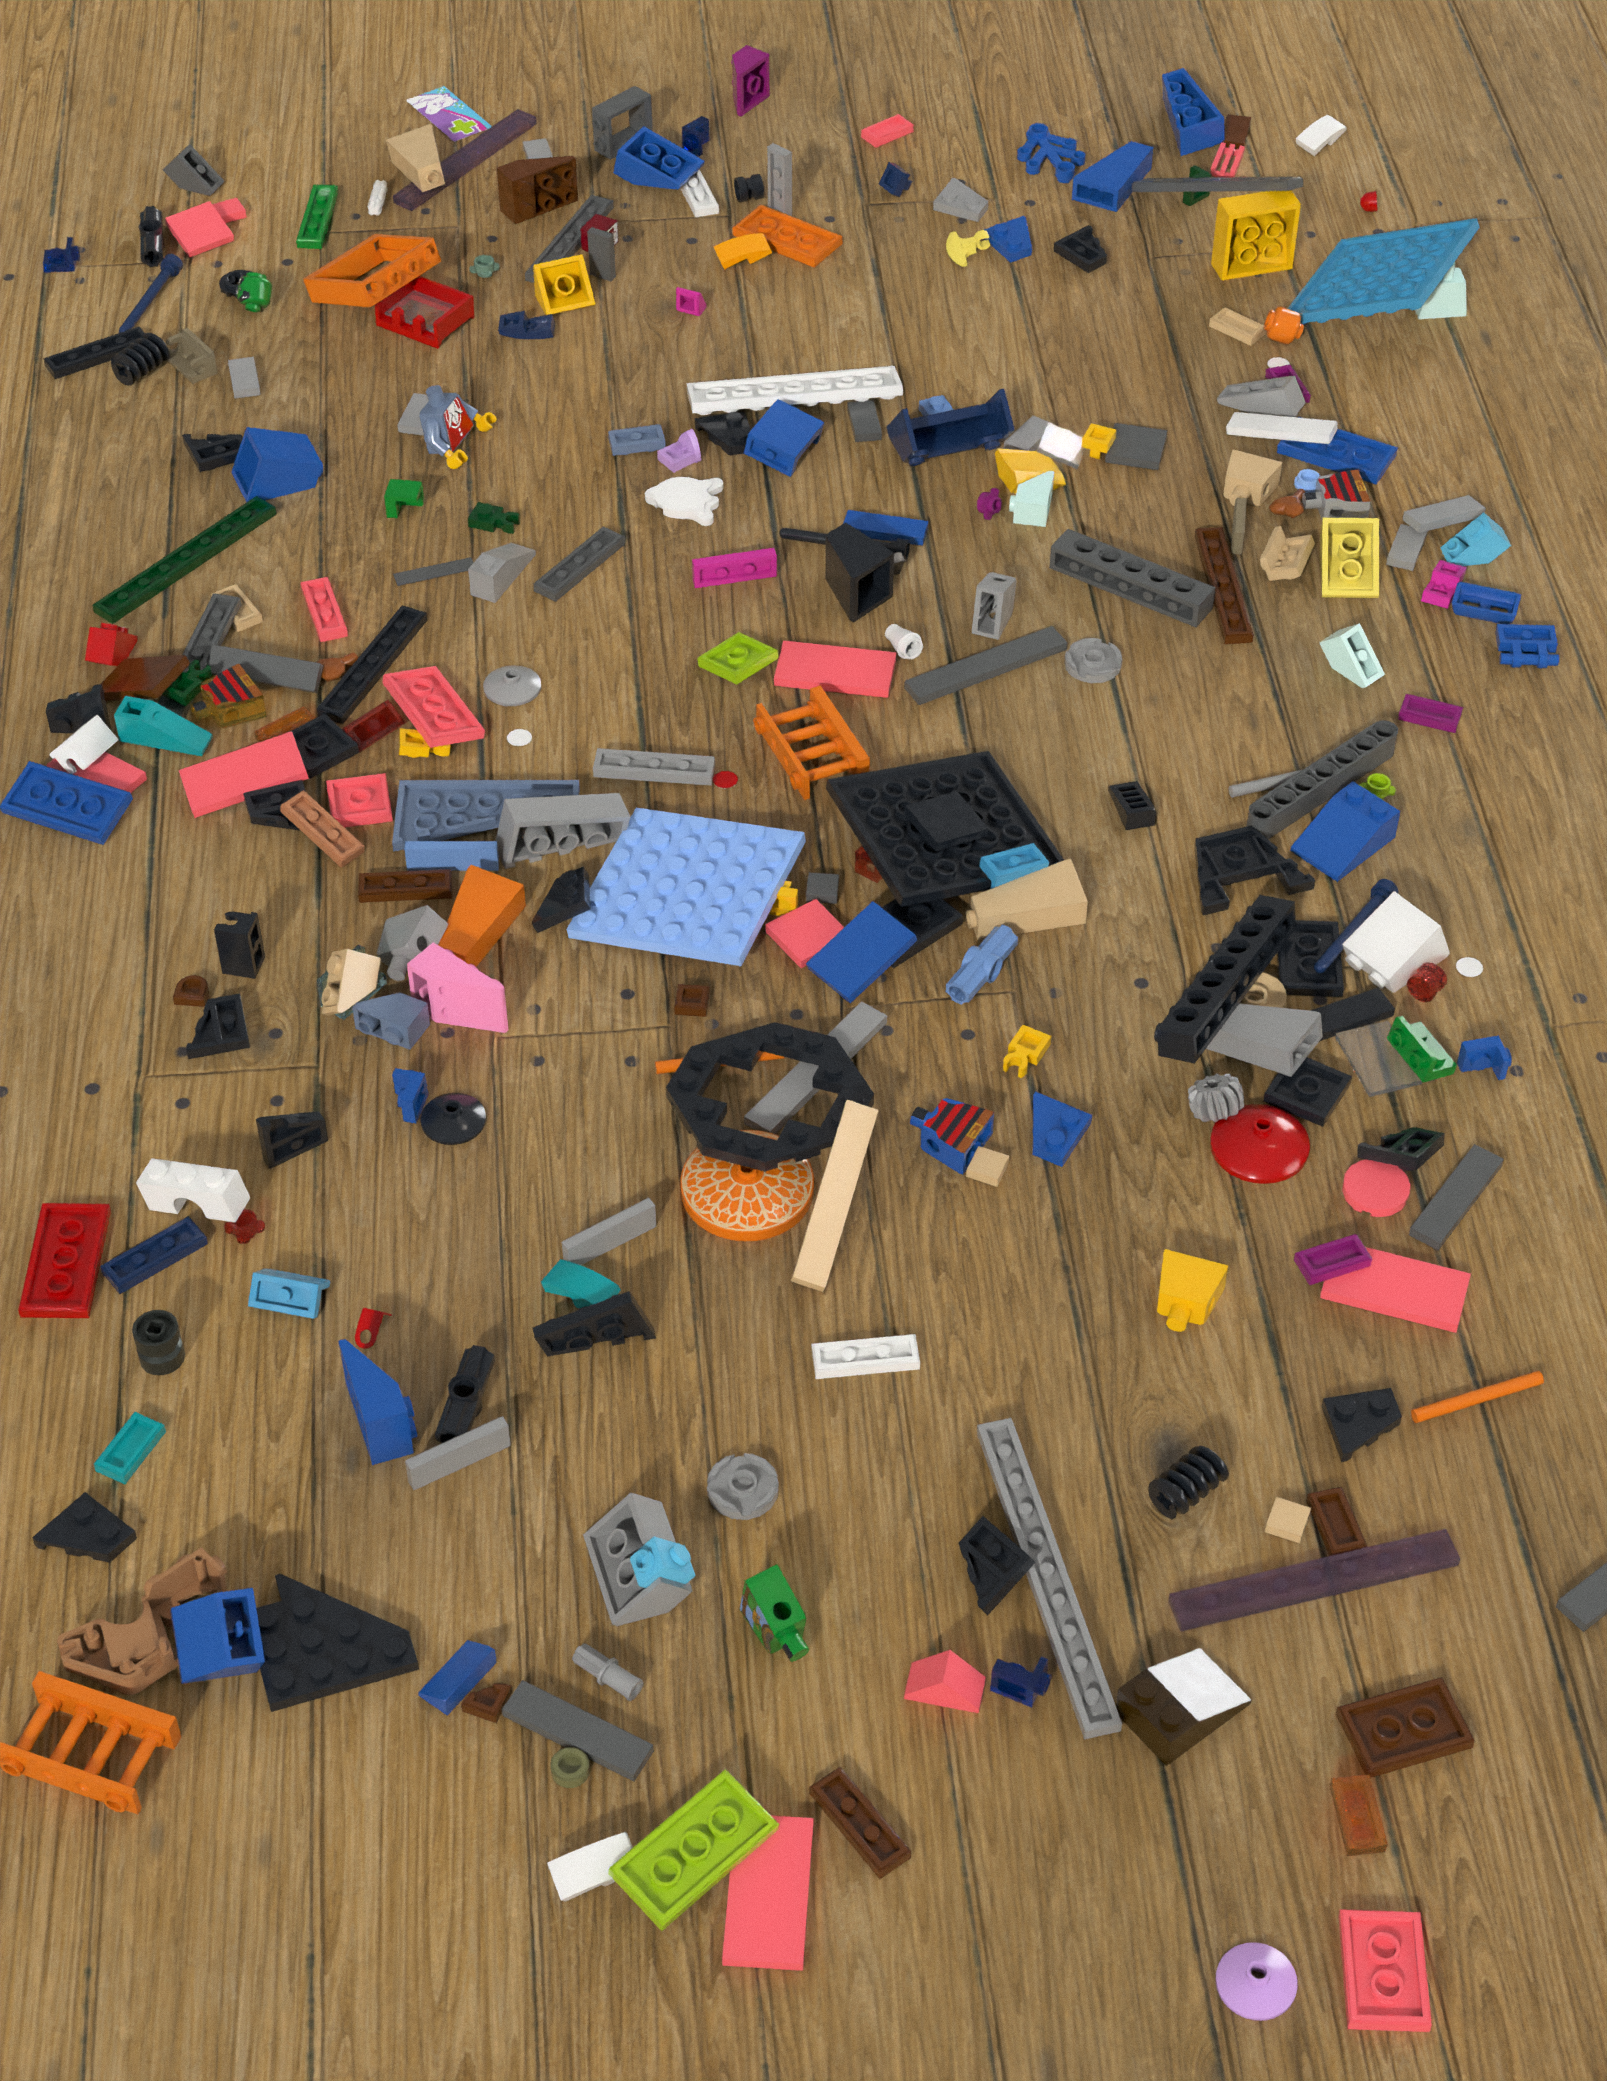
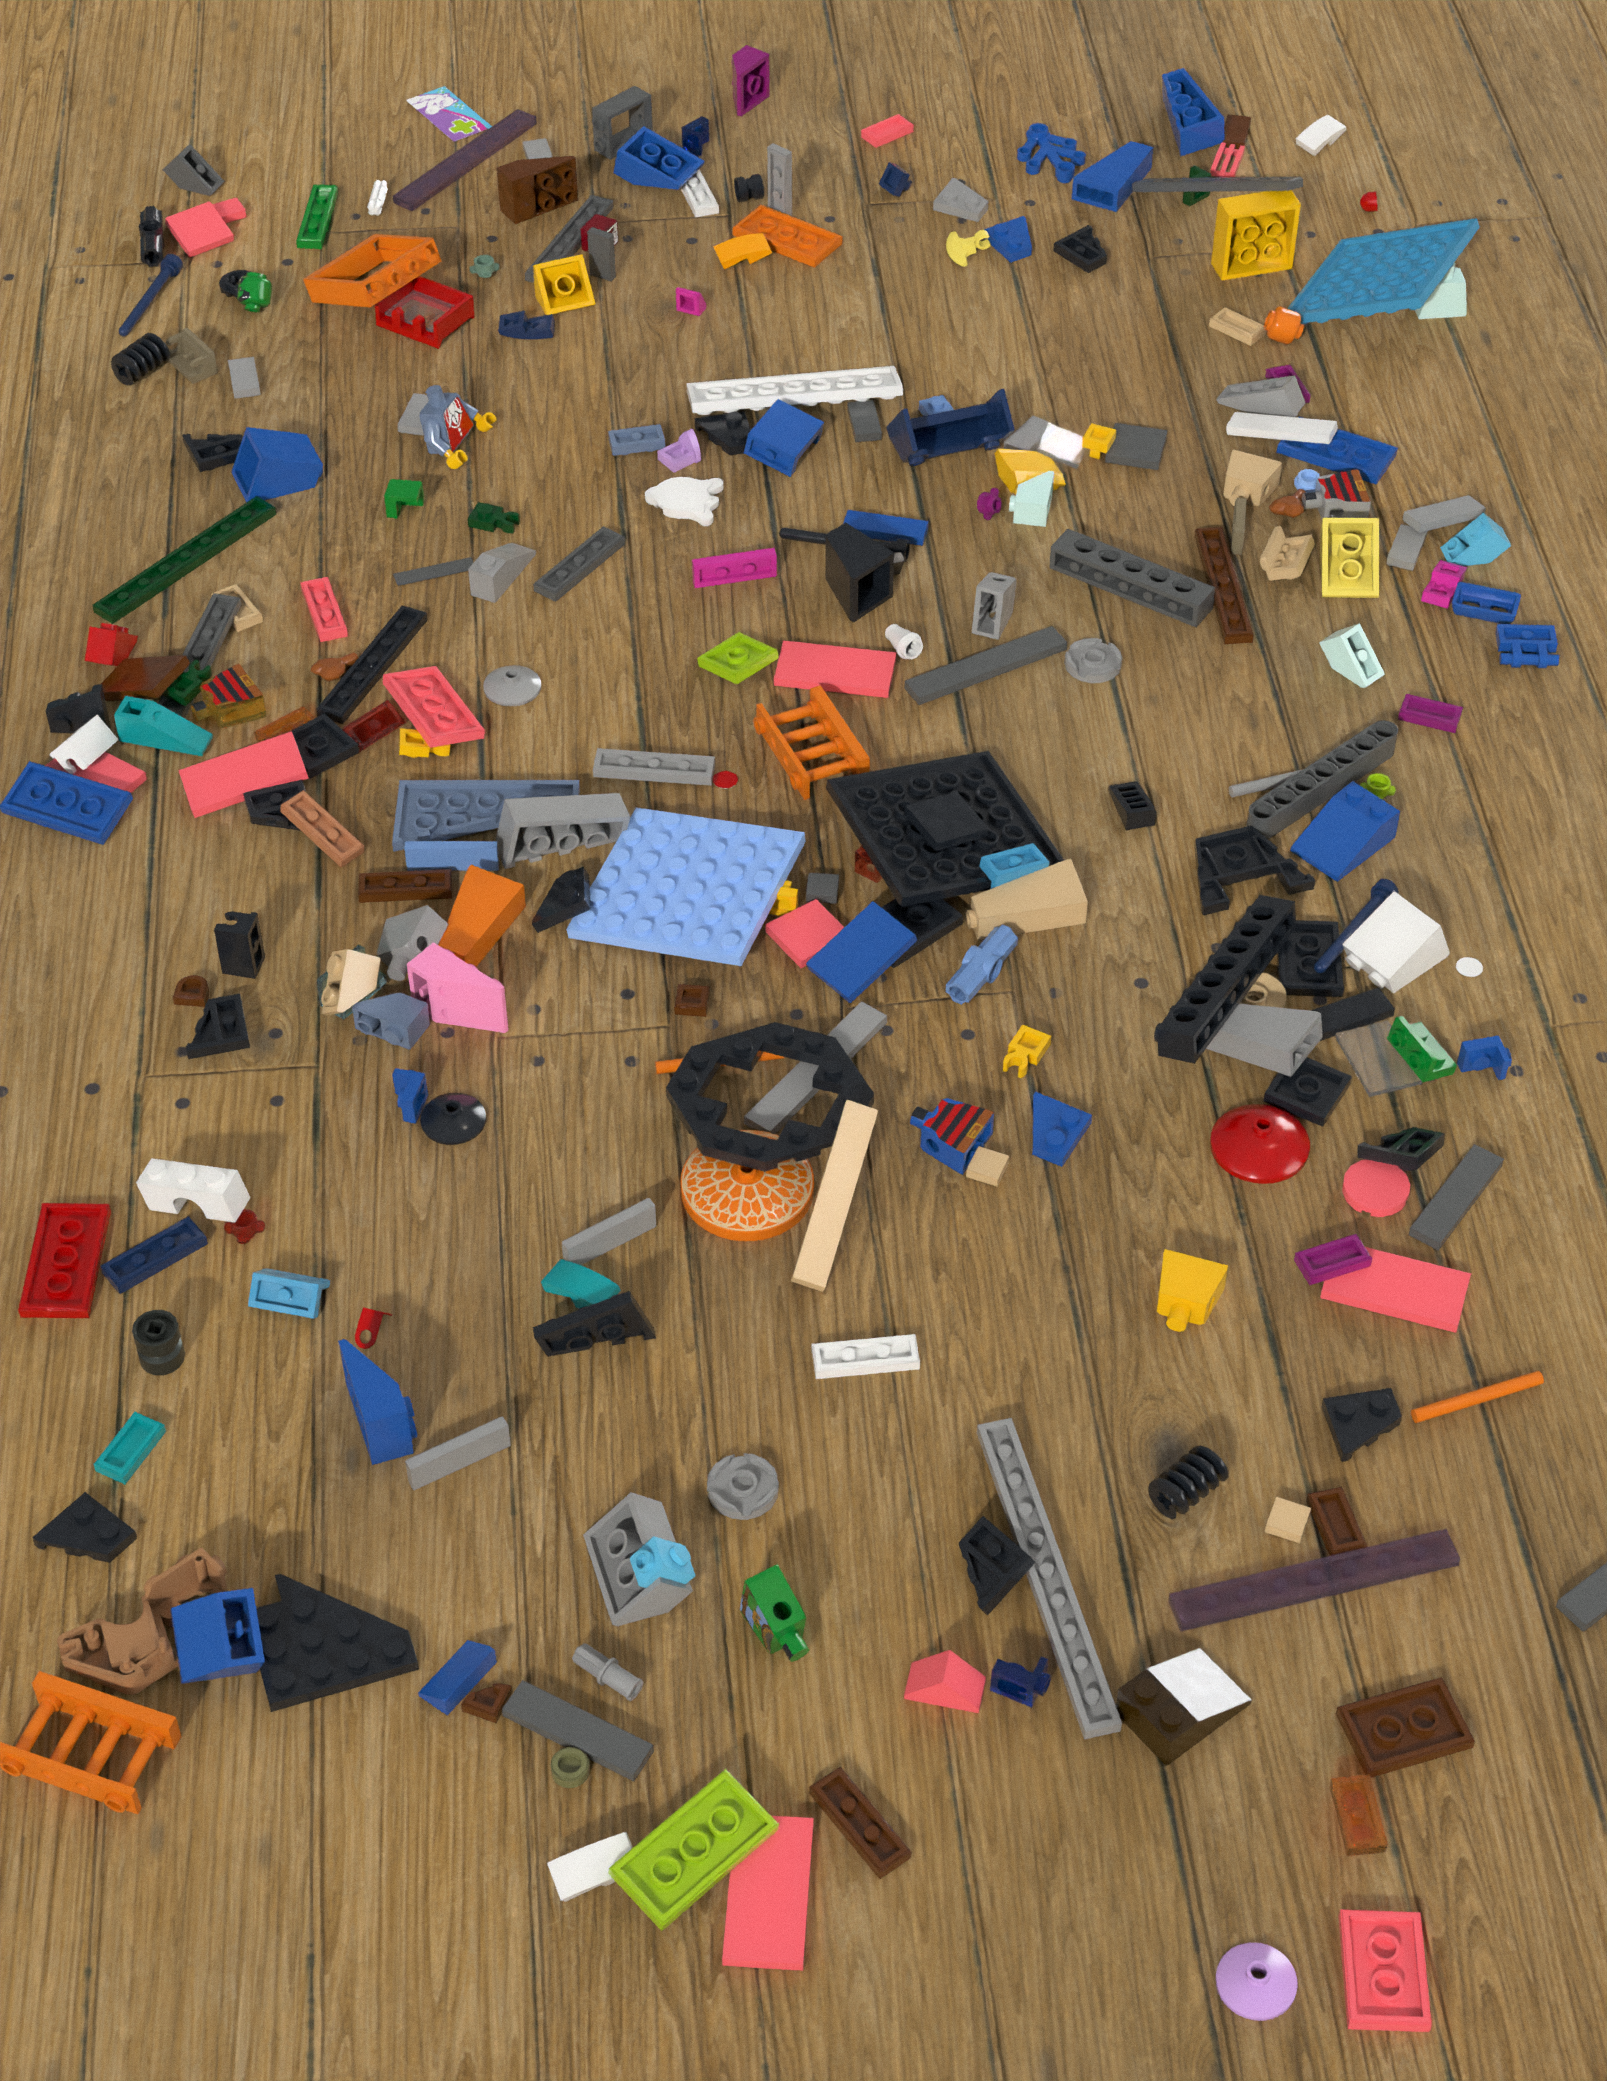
clear blue bracket [43,237,80,273] -> none
black tile [44,327,145,379] -> none
dark grey tile [208,644,323,693] -> none
black wing [256,1111,328,1169] -> none
coral tile [326,773,393,828] -> none
tan slope [386,124,445,192] -> none
black piece [435,1345,495,1443] -> none
white sticker [507,729,532,746] -> none
light grey gear [1188,1073,1244,1123] -> none
white sticker [1267,357,1290,368] -> none
clear red wheel [1407,962,1447,1003] -> none

